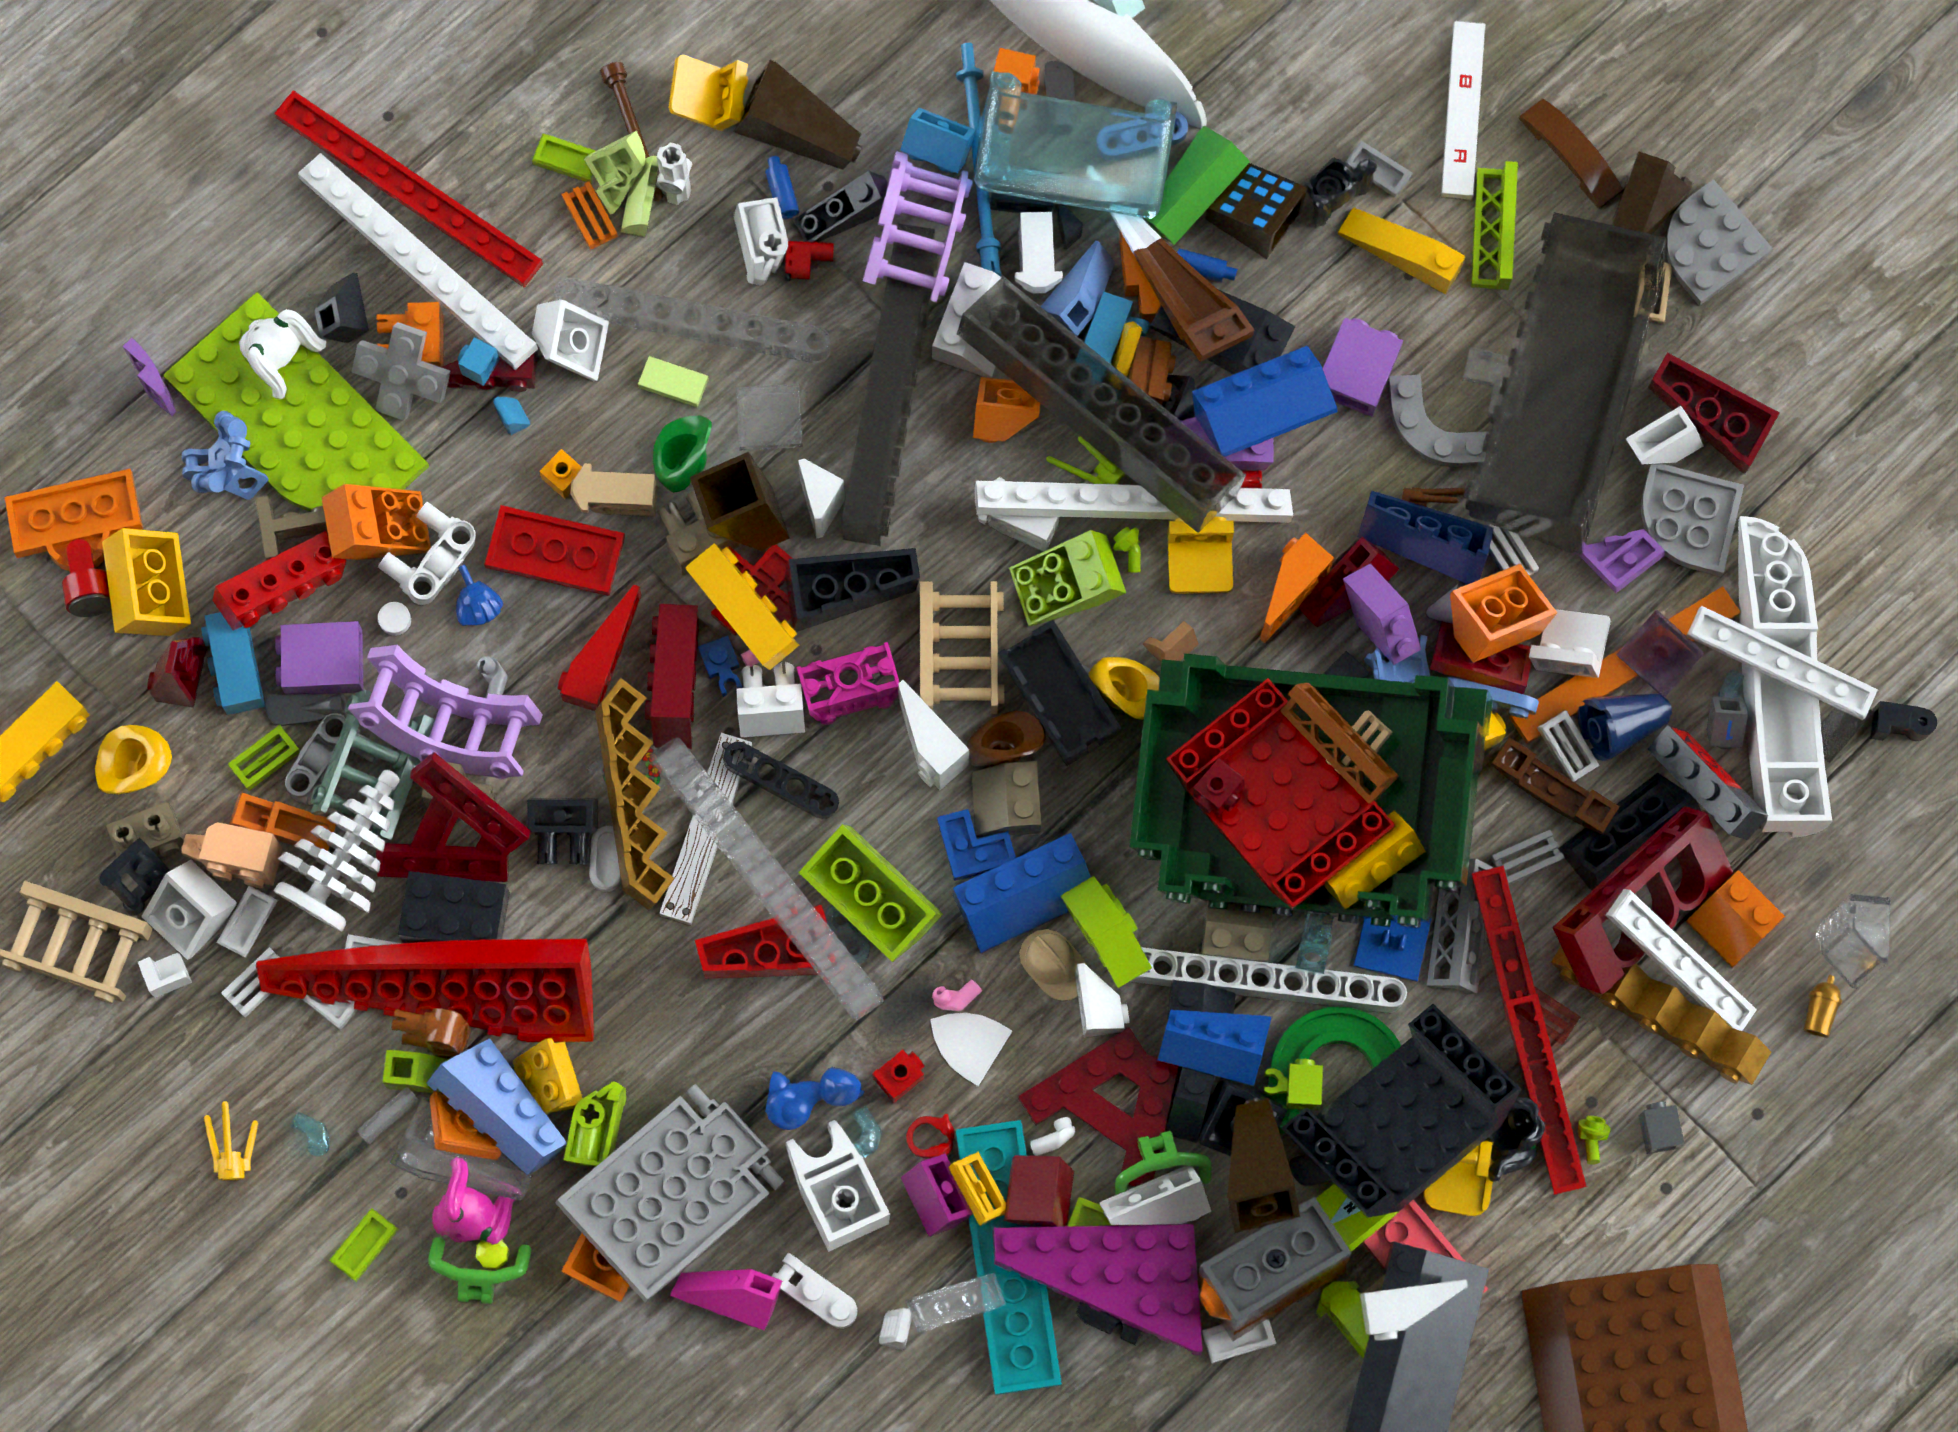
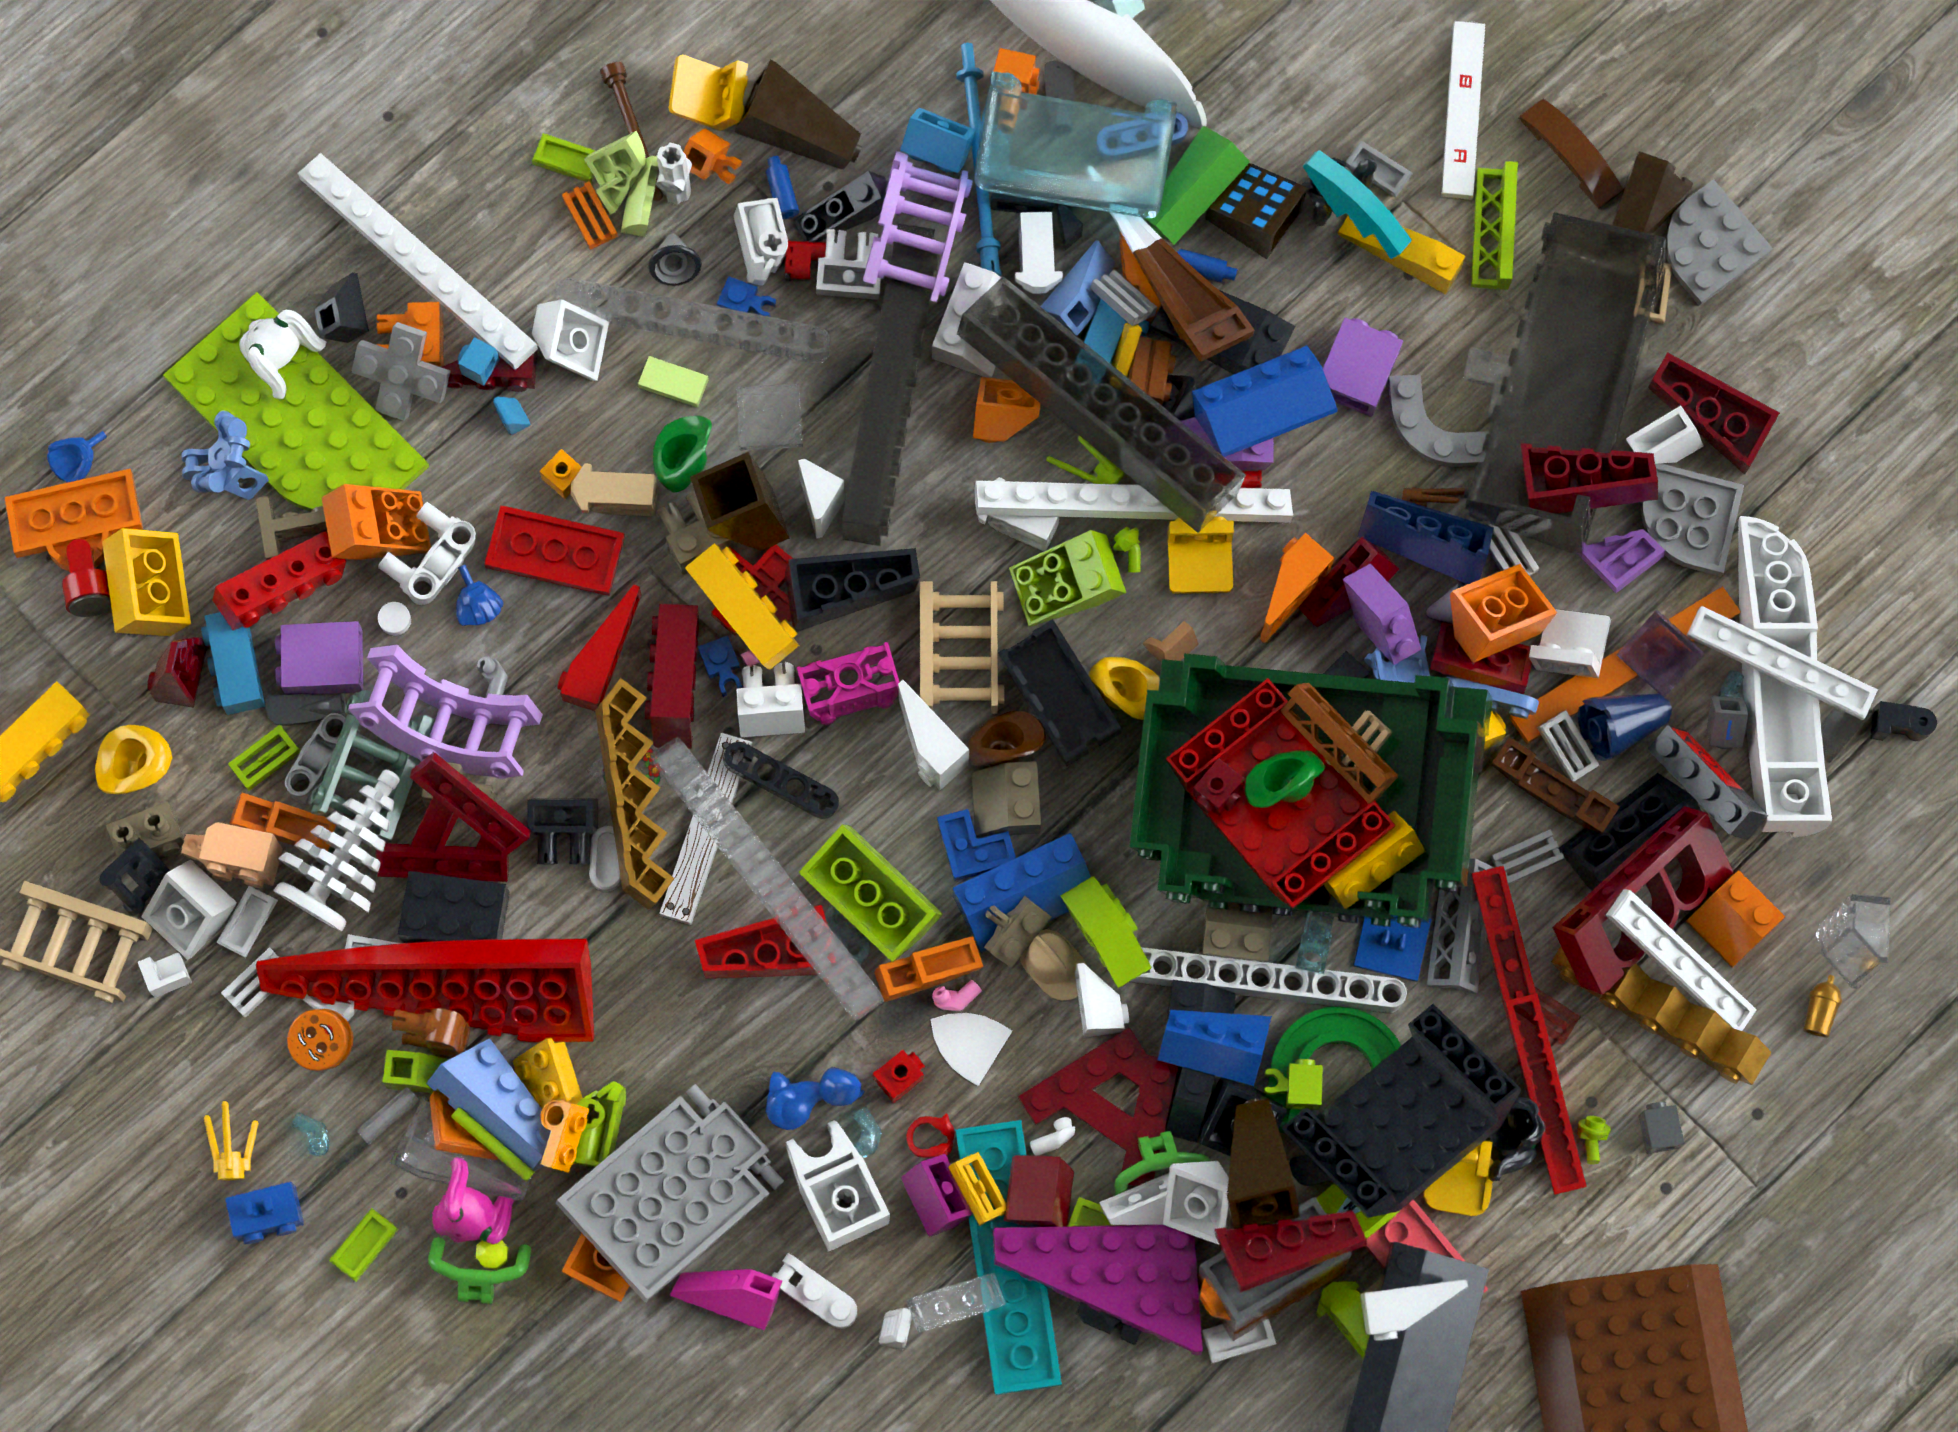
medium lavender slope [123,337,176,416] -> none
red plate [274,90,543,288] -> none
none -> blue piece [47,431,107,483]
none -> blue brick [225,1182,304,1244]
none -> orange head [287,1009,353,1071]
none -> lime bar [451,1107,535,1182]
none -> light orange plate [540,1100,589,1173]
none -> light grey hat [648,233,702,286]
none -> orange brick [683,128,743,184]
none -> blue plate [717,276,776,321]
none -> white brick [816,229,881,300]
none -> orange slope [874,936,984,1002]
none -> dark tan plate [984,896,1052,968]
none -> light grey tile [1090,270,1157,326]
none -> white slope [1163,1161,1230,1245]
none -> dark red wing [1215,1211,1367,1293]
none -> green hat [1245,750,1325,808]
none -> teal slope [1302,150,1412,259]
none -> dark red wedge [1521,443,1658,517]

